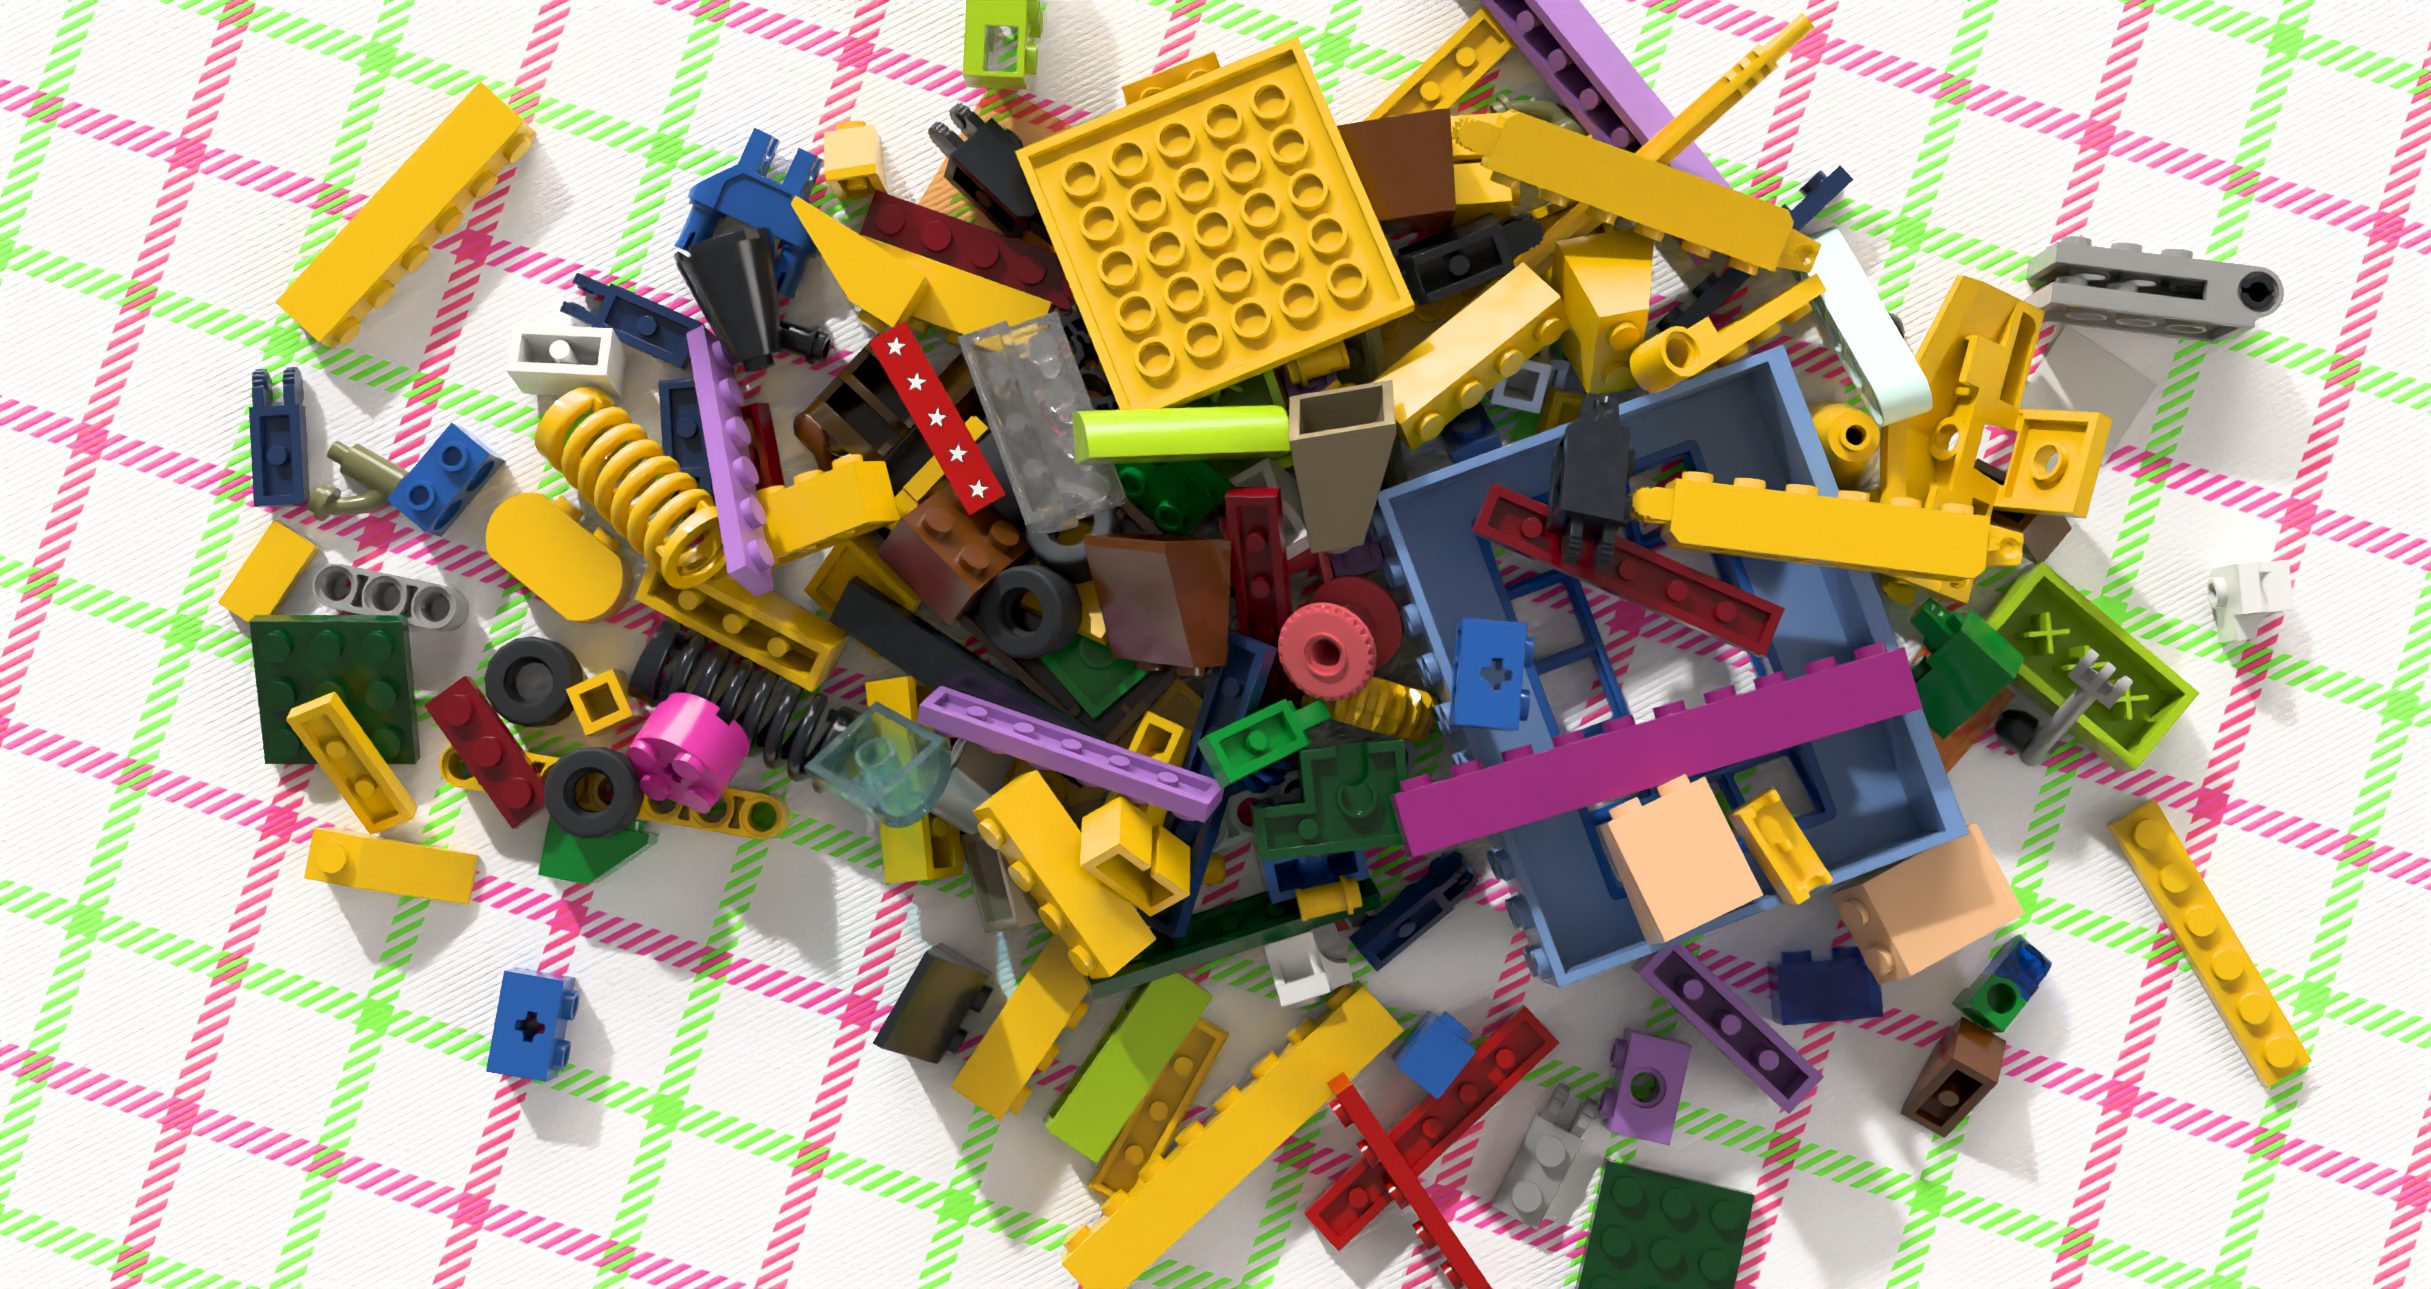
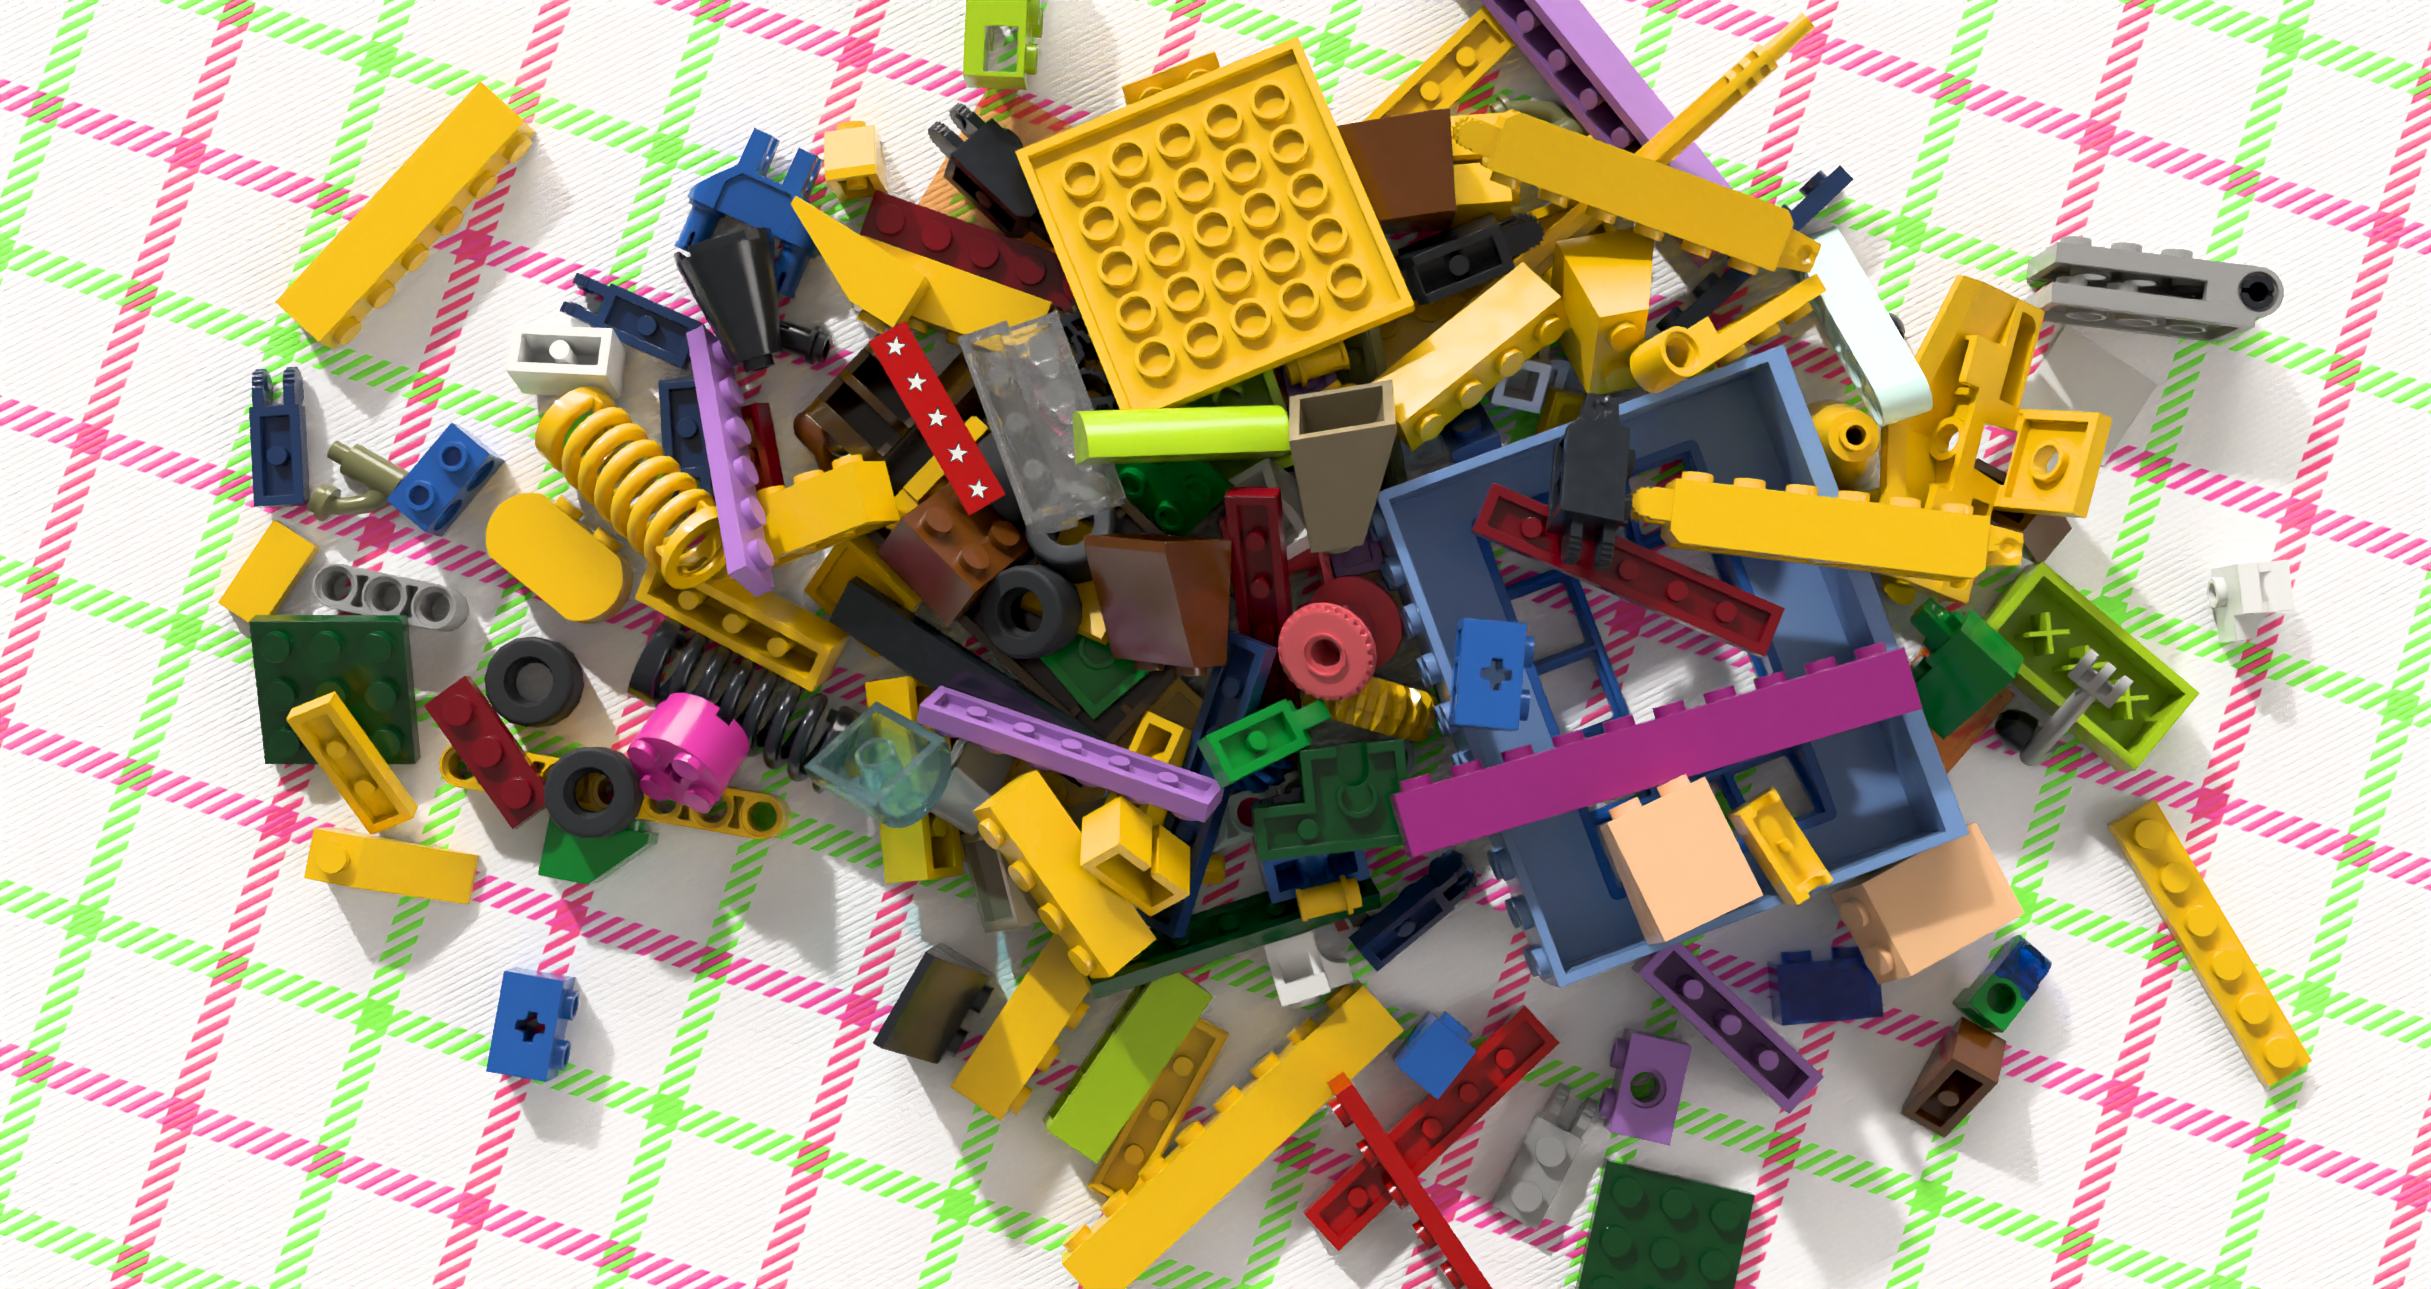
yellow brick [566,669,644,737] -> none

